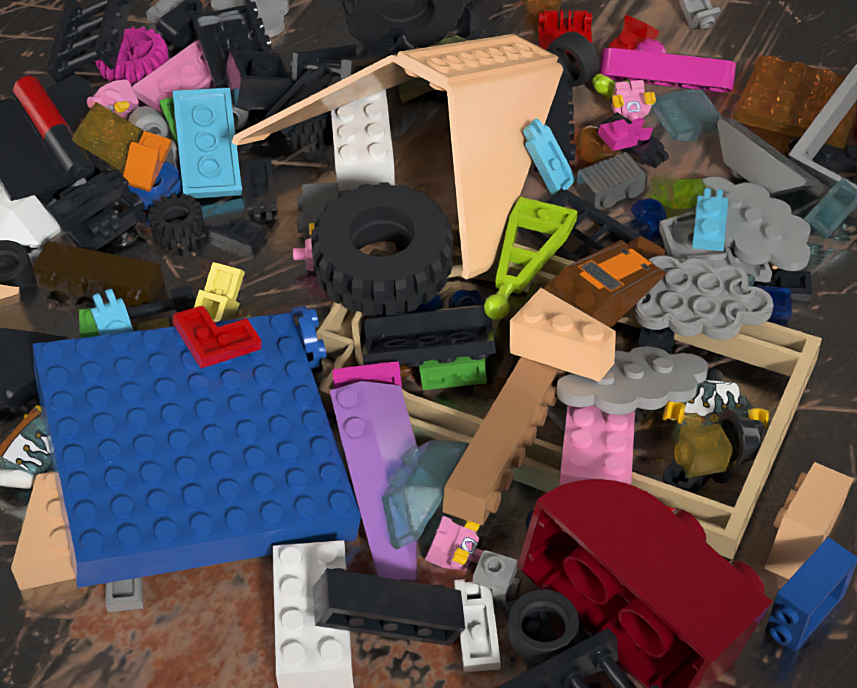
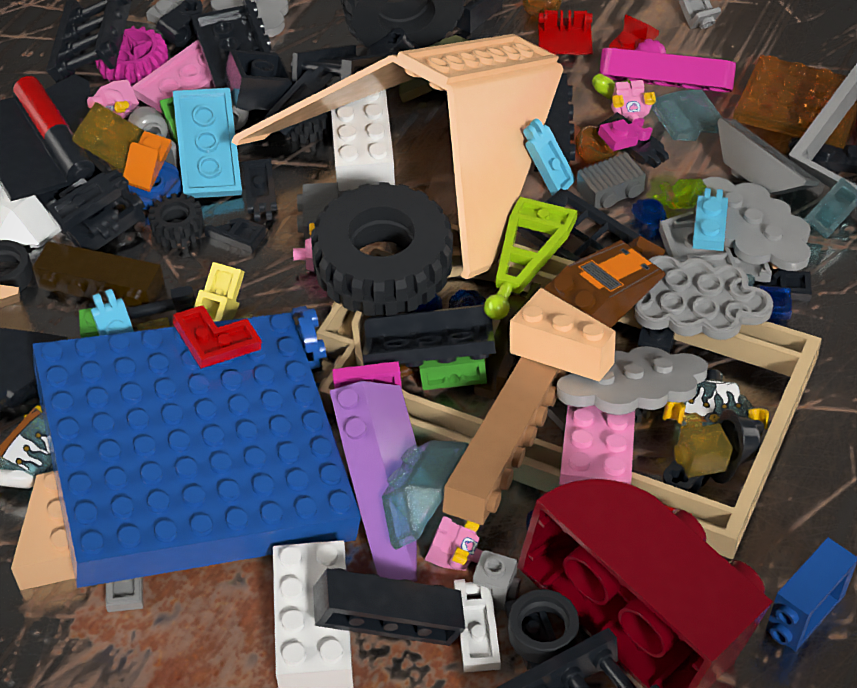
black tyre [547,31,599,87] -> none
light nougat wedge [764,462,854,579] -> none

